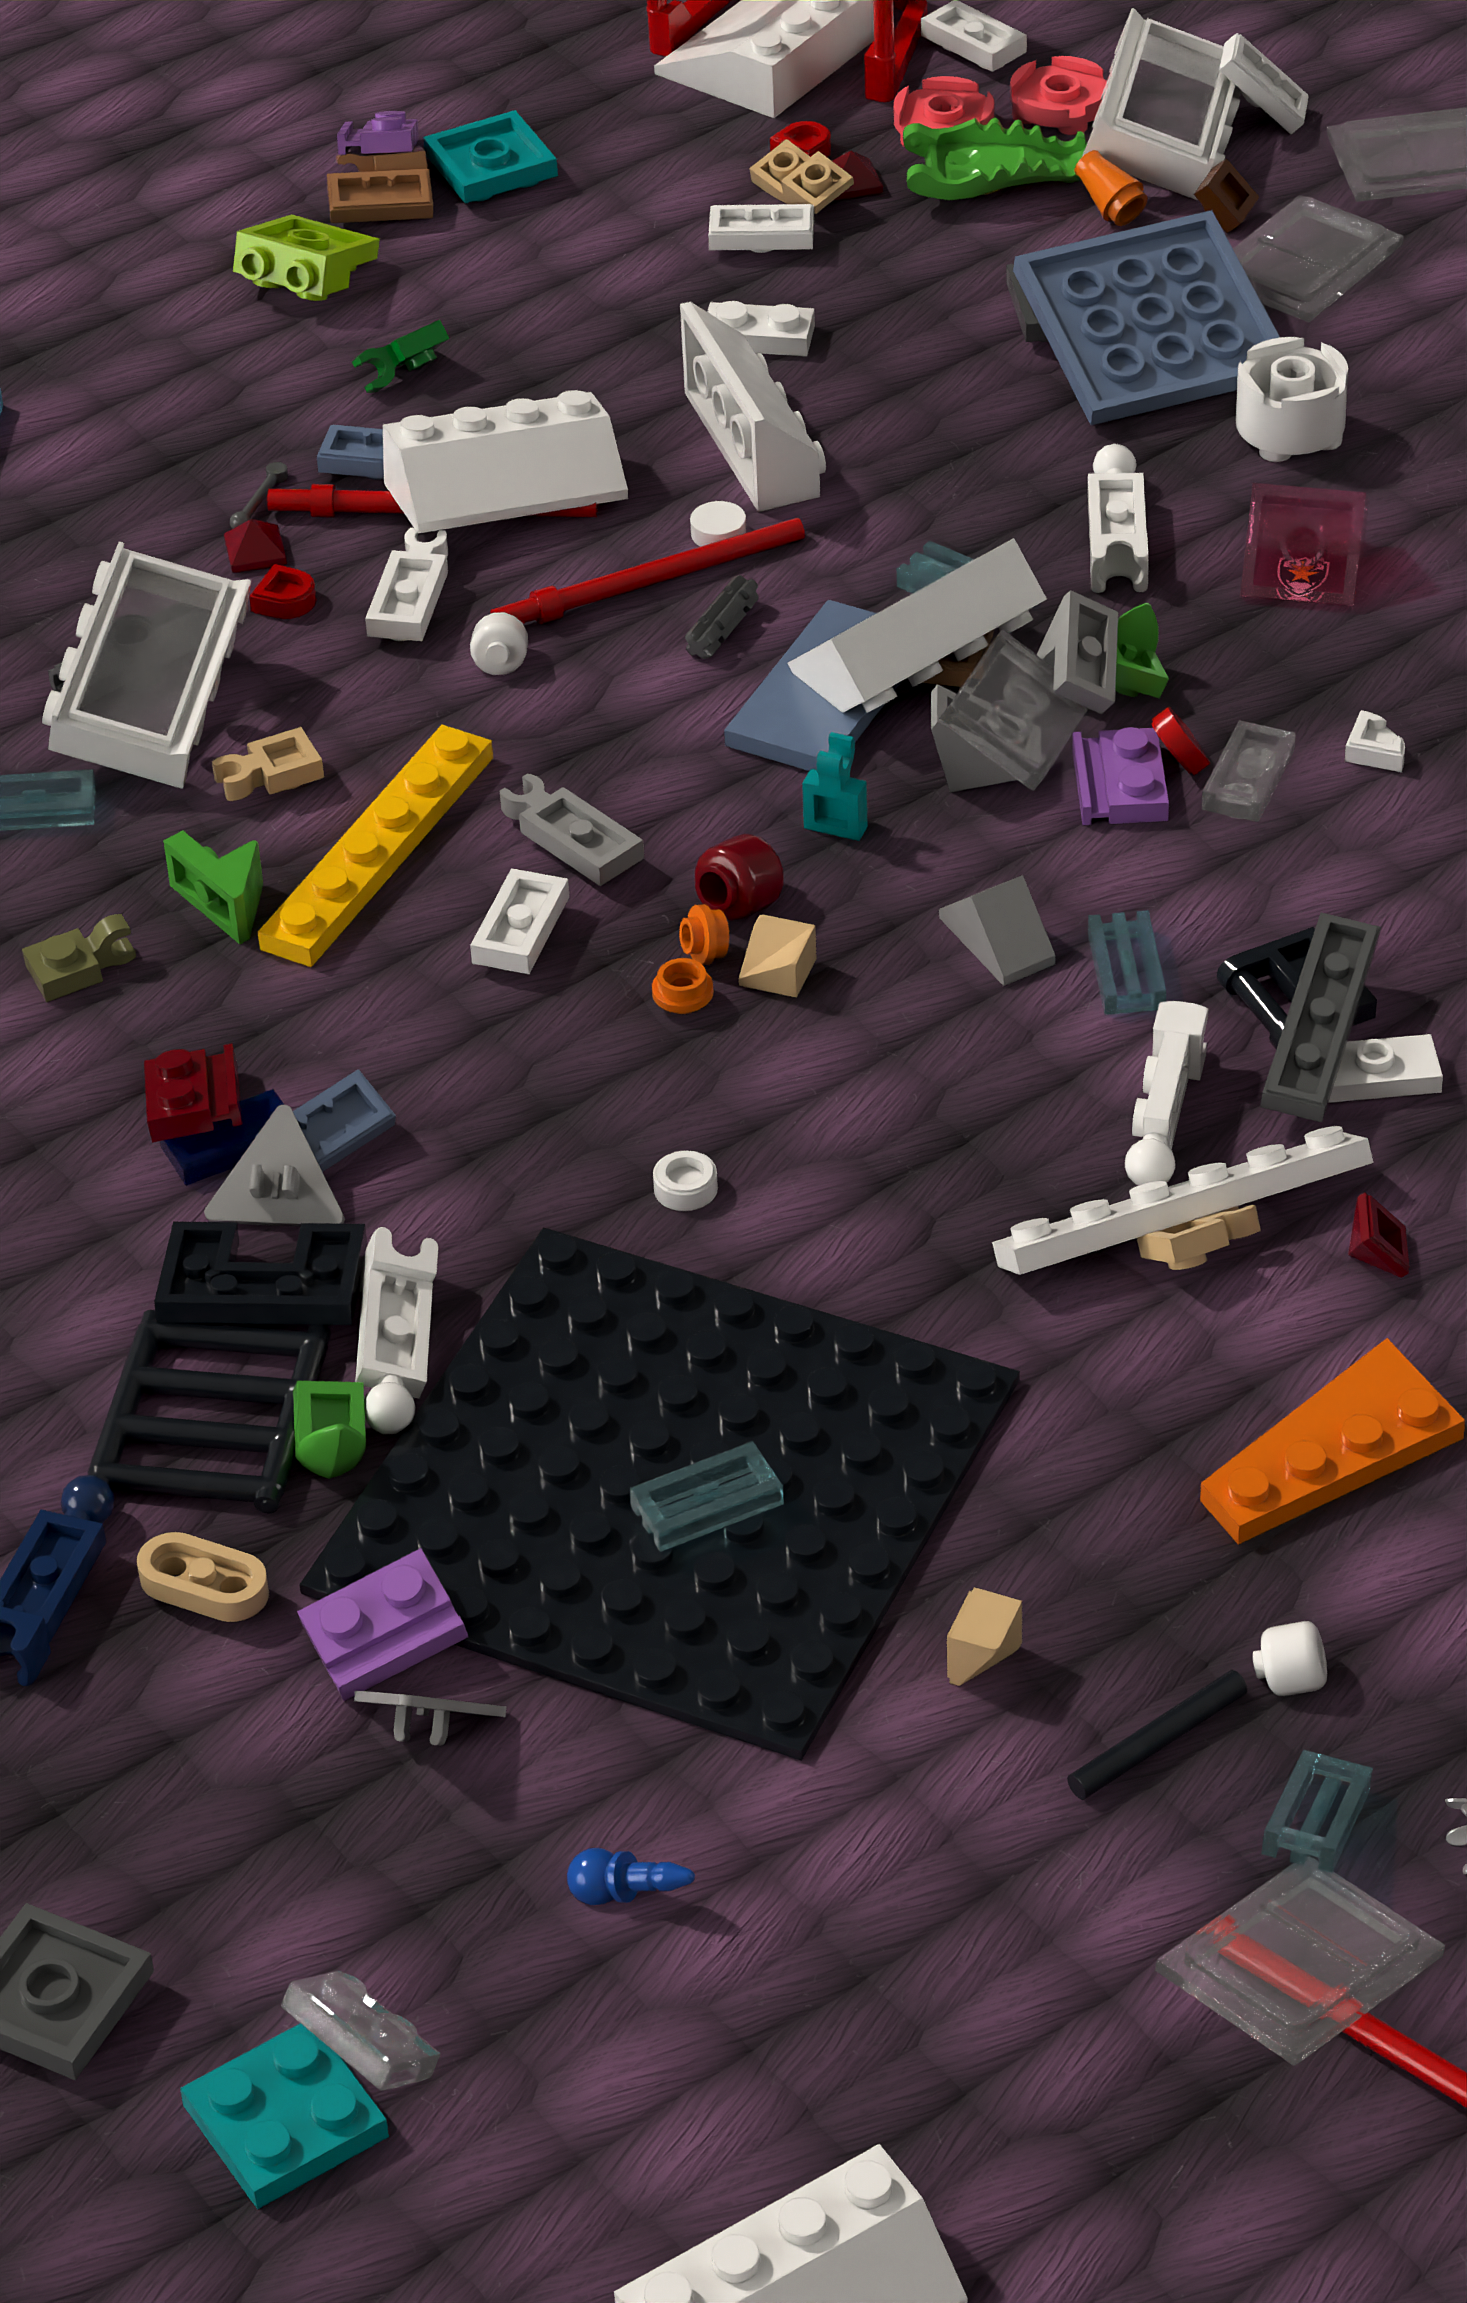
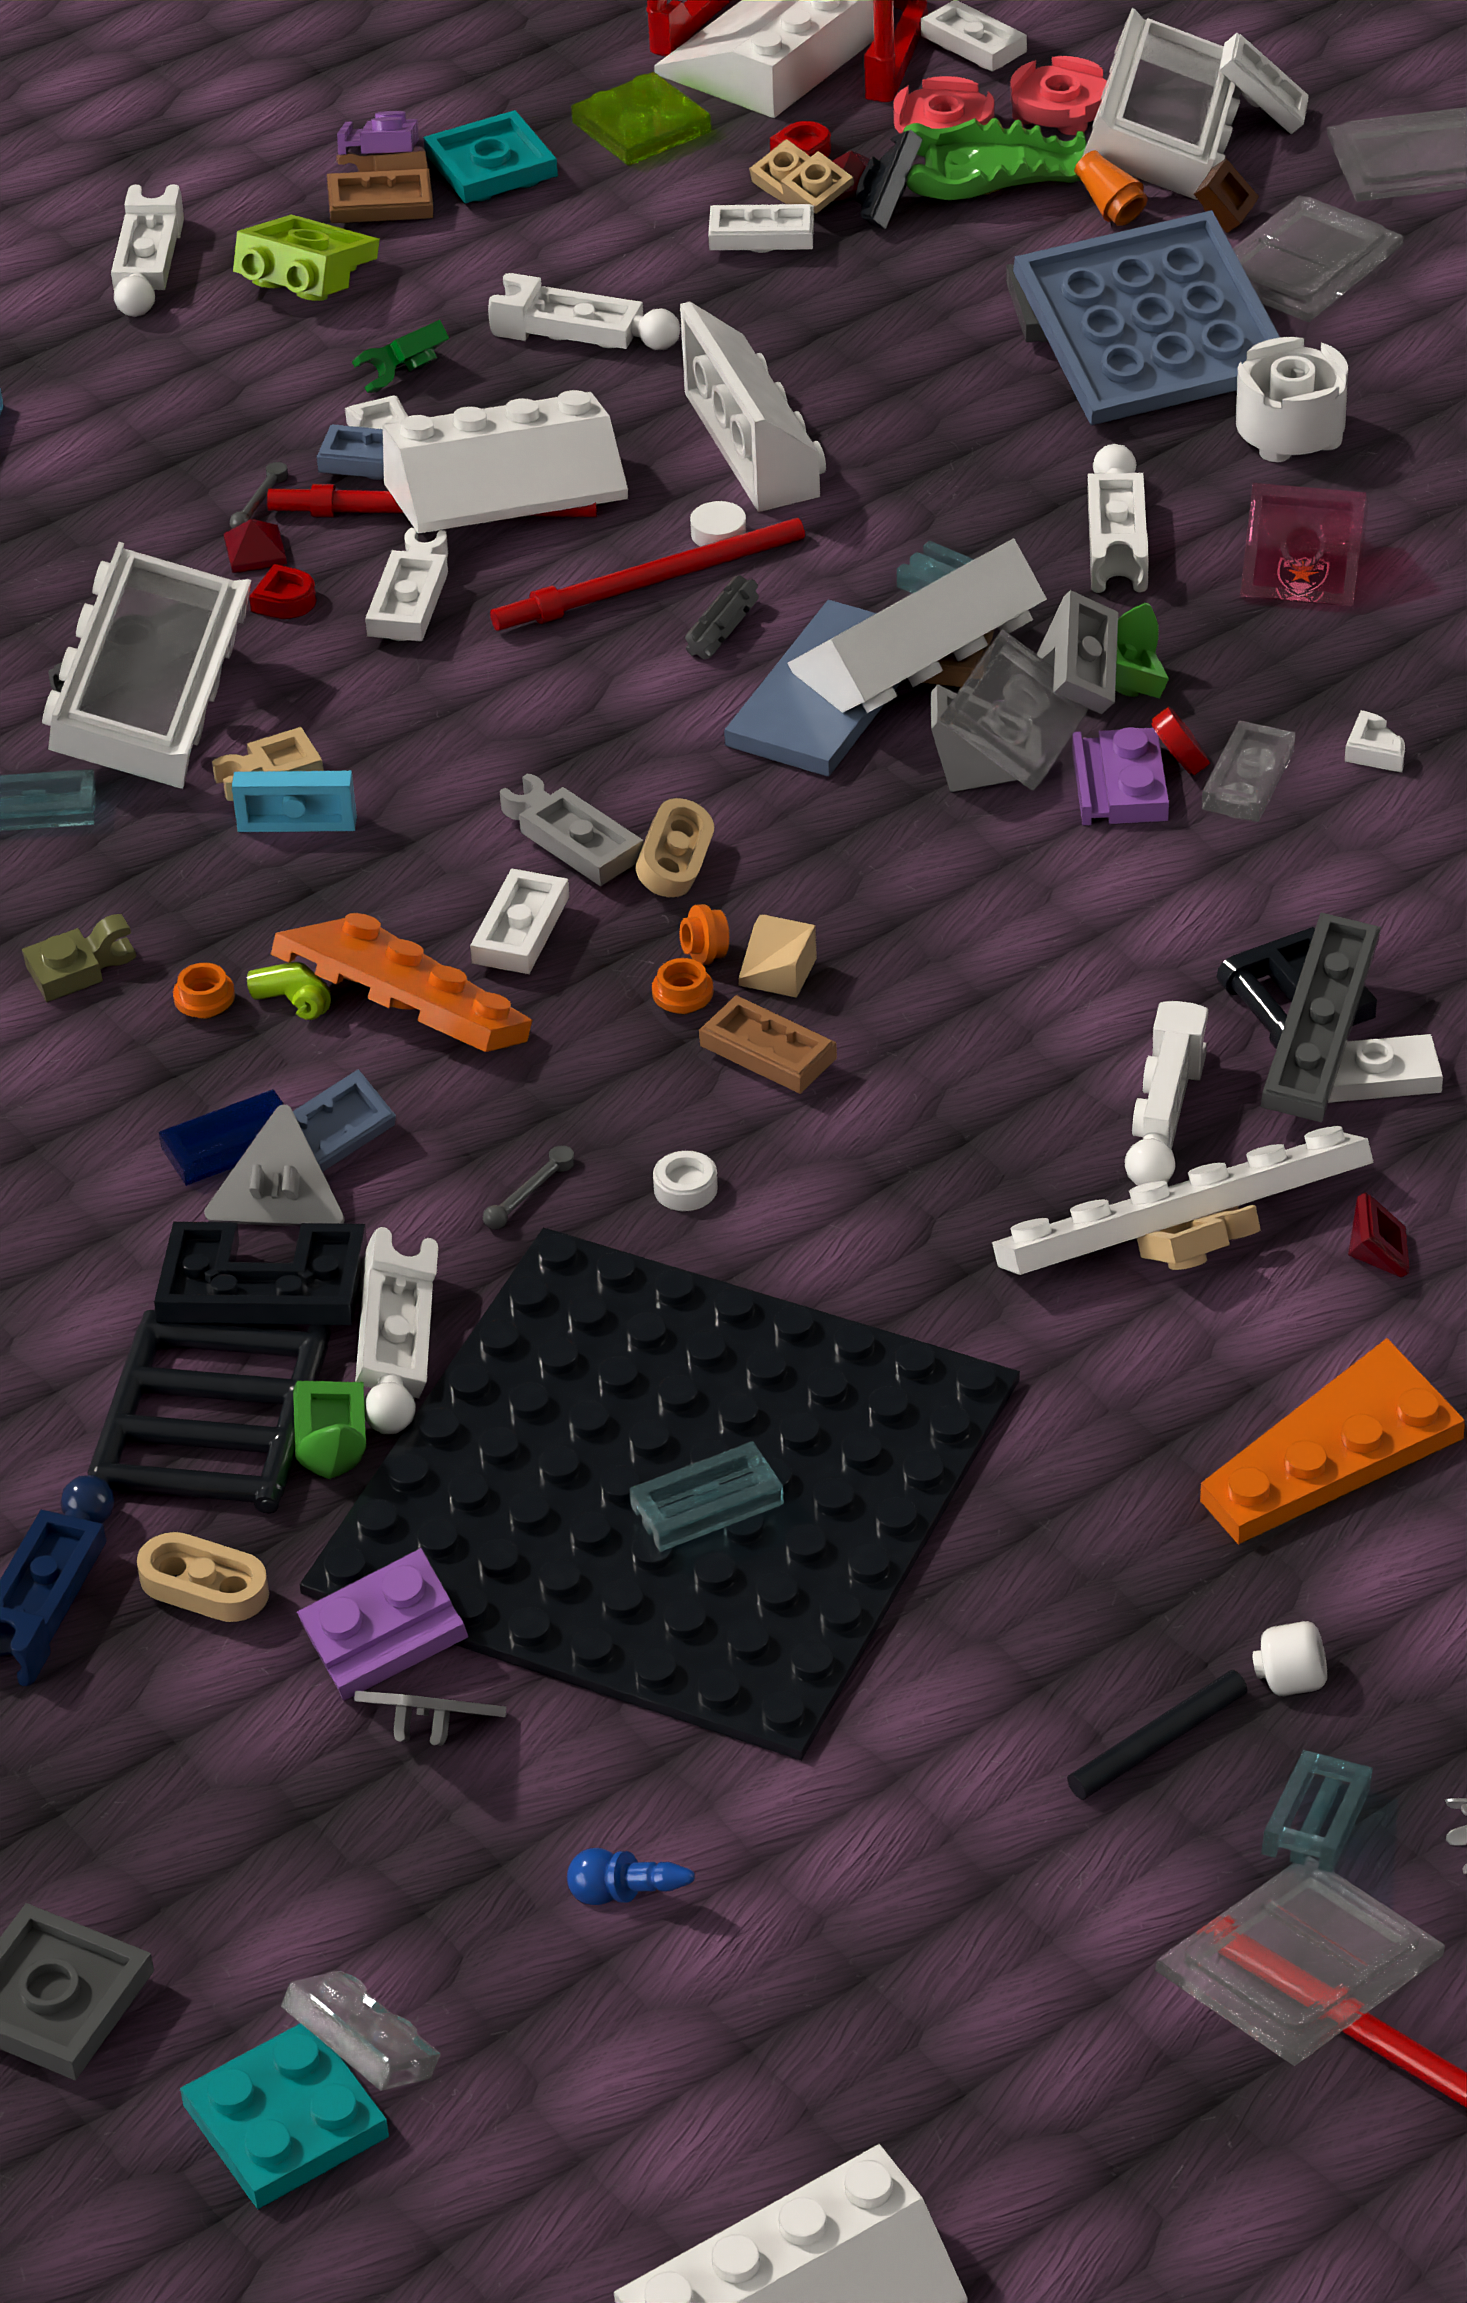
dark red plate [144,1043,243,1143] -> none
bright green slope [163,830,263,944] -> none
yellow plate [258,725,493,967] -> none
white piece [470,612,528,675] -> none
dark red head [695,834,784,921] -> none
white plate [707,301,815,356] -> none
teal plate [802,732,868,841] -> none
light grey slope [939,875,1055,986] -> none
tan slope [947,1587,1022,1686] -> none
clear light blue tile [1088,910,1166,1015] -> none
none -> white plate [111,184,184,317]
none -> orange plate [173,963,235,1018]
none -> medium azure plate [232,771,357,832]
none -> lime arm [247,961,331,1020]
none -> orange wing [271,913,533,1052]
none -> white tile [345,395,408,429]
none -> dark grey hinge [482,1146,574,1230]
none -> white plate [488,273,681,350]
none -> clear neon green plate [571,72,711,166]
none -> tan plate [636,798,714,897]
none -> medium nougat plate [699,995,837,1094]
none -> black plate [855,130,923,229]

